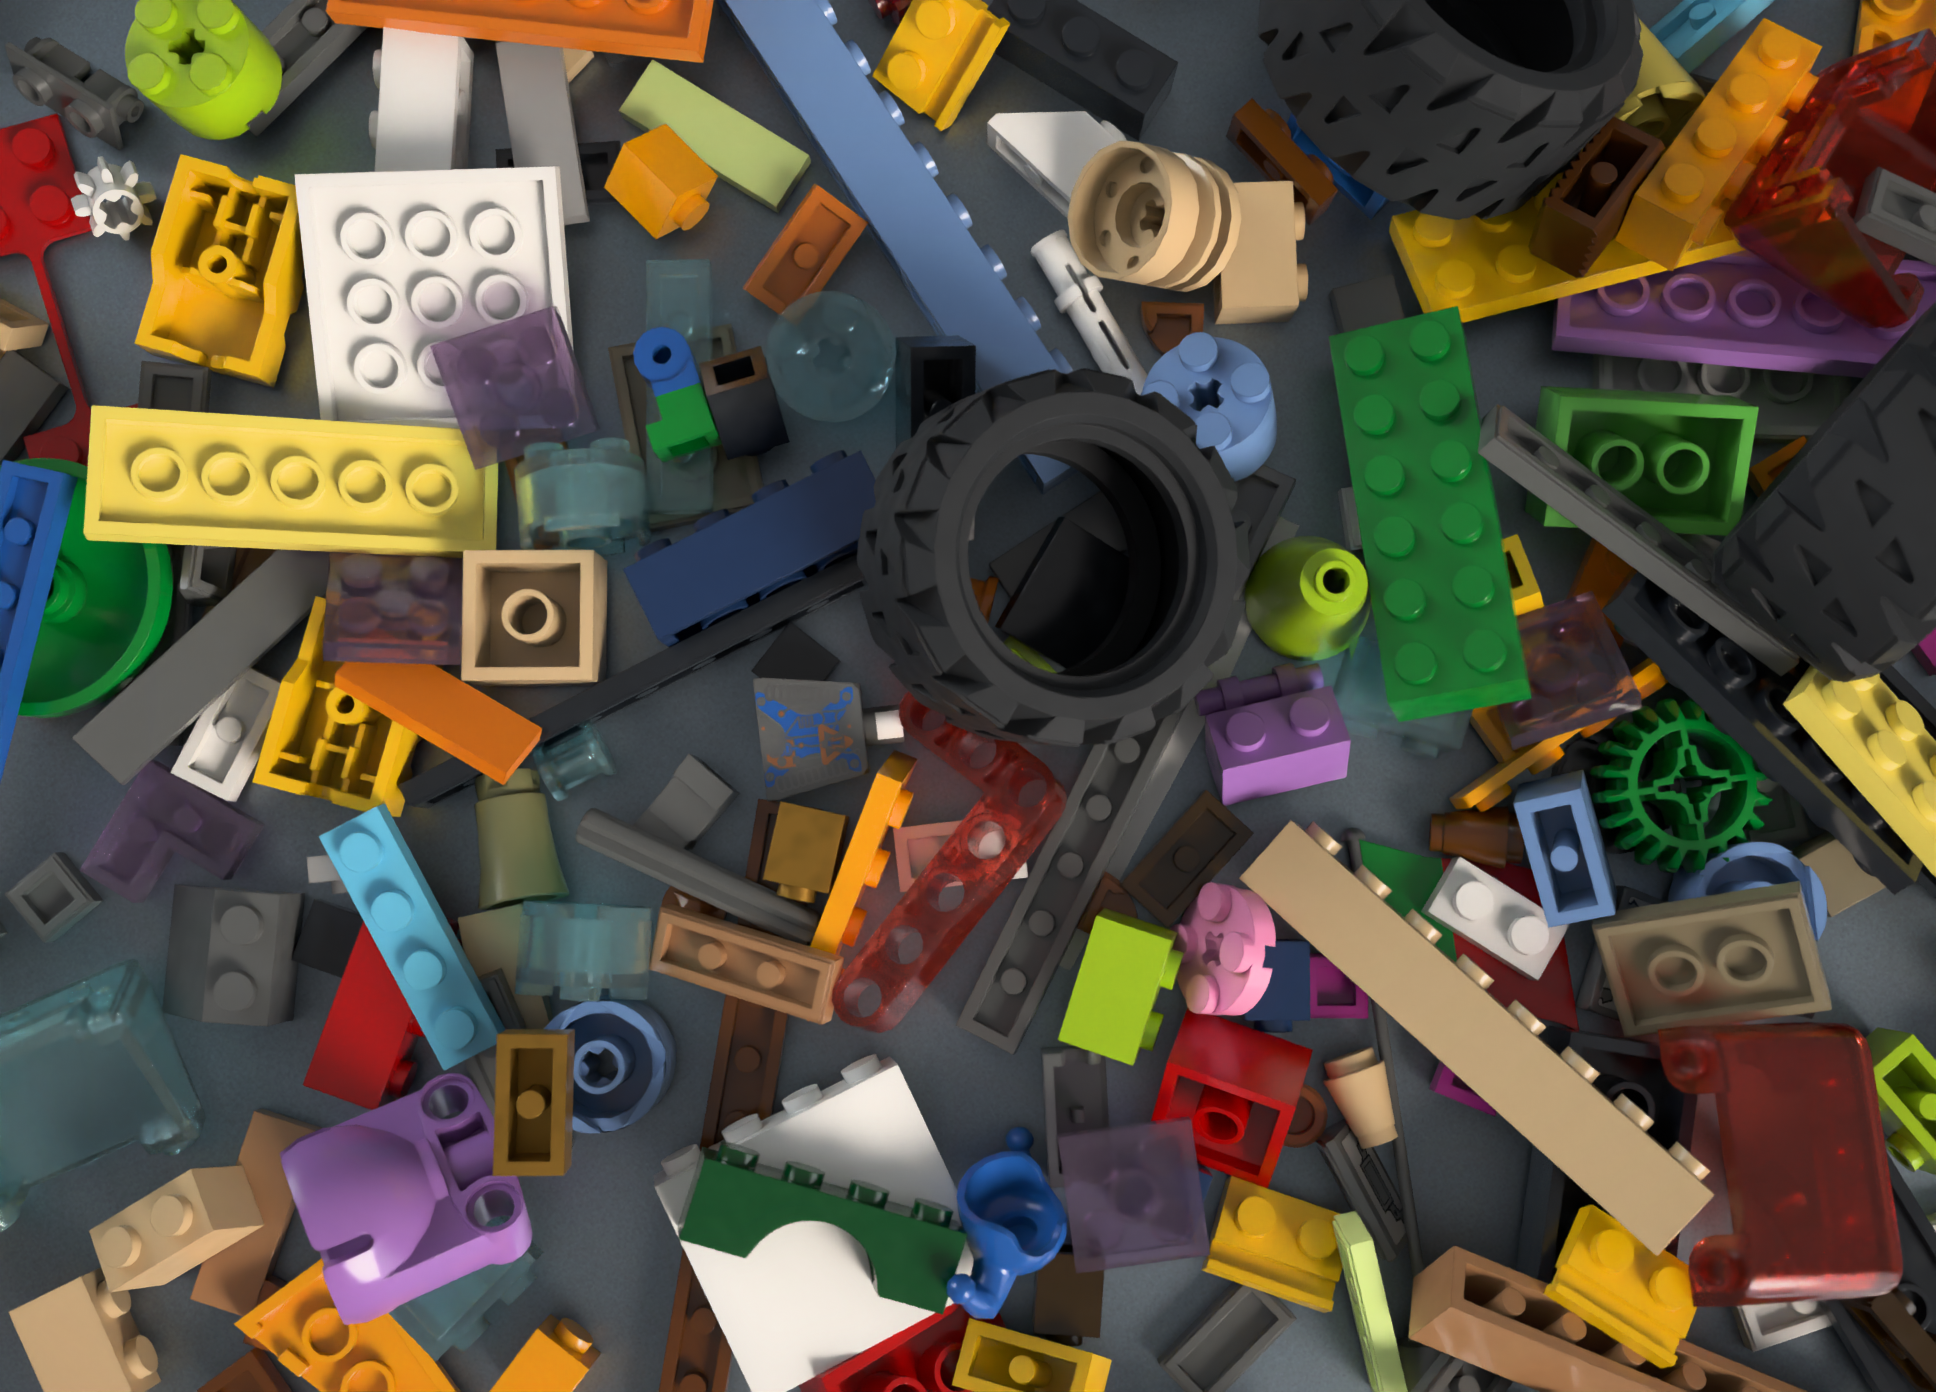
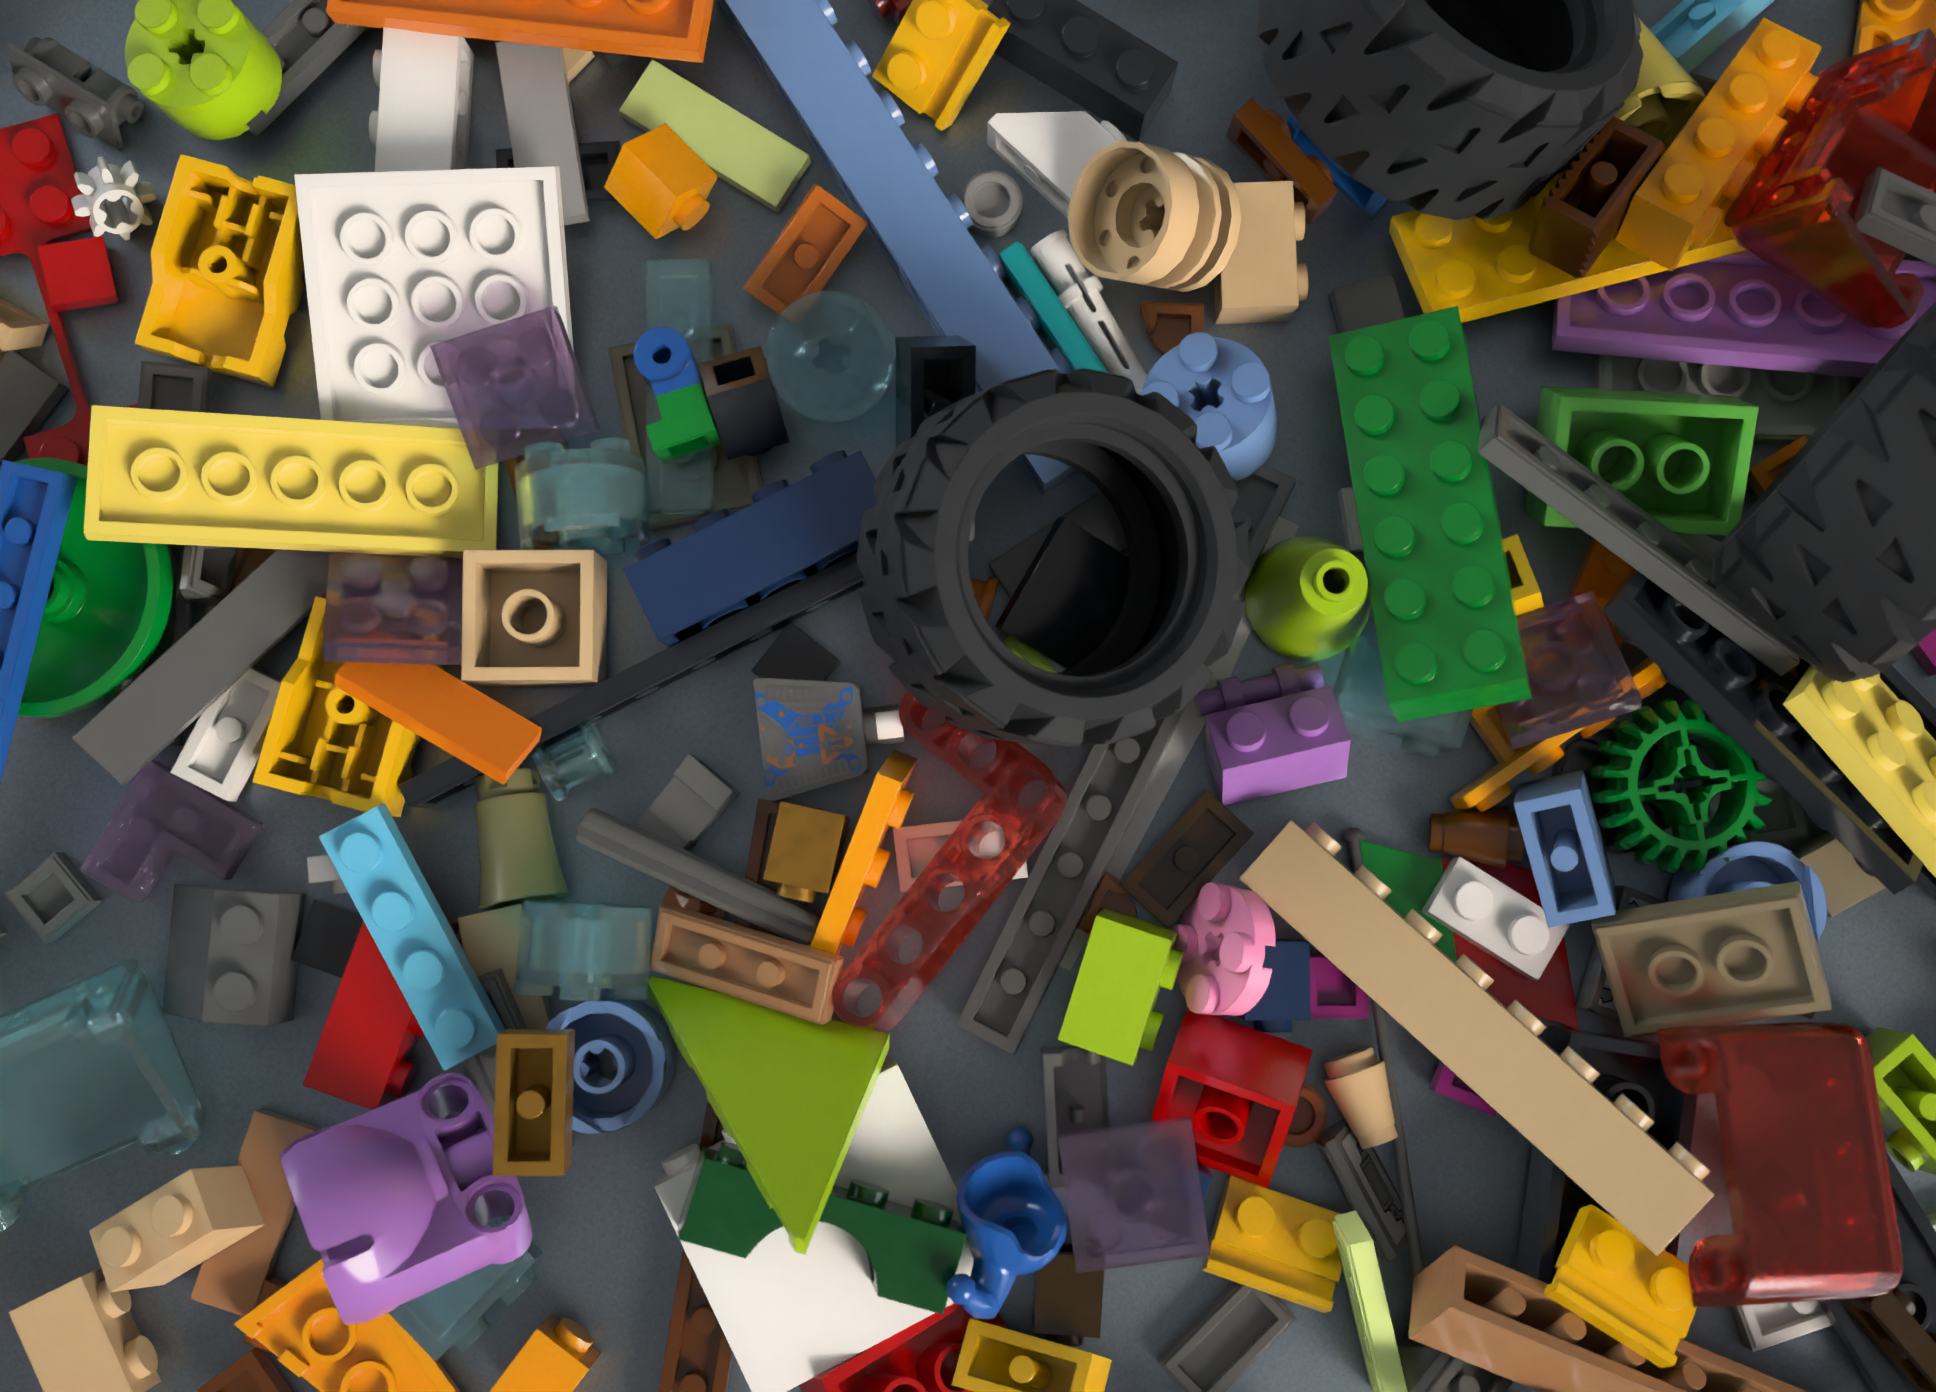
none -> red tile [37,236,120,313]
none -> lime tile [648,976,890,1254]
none -> light grey tile [961,170,1023,238]
none -> teal tile [999,241,1108,373]

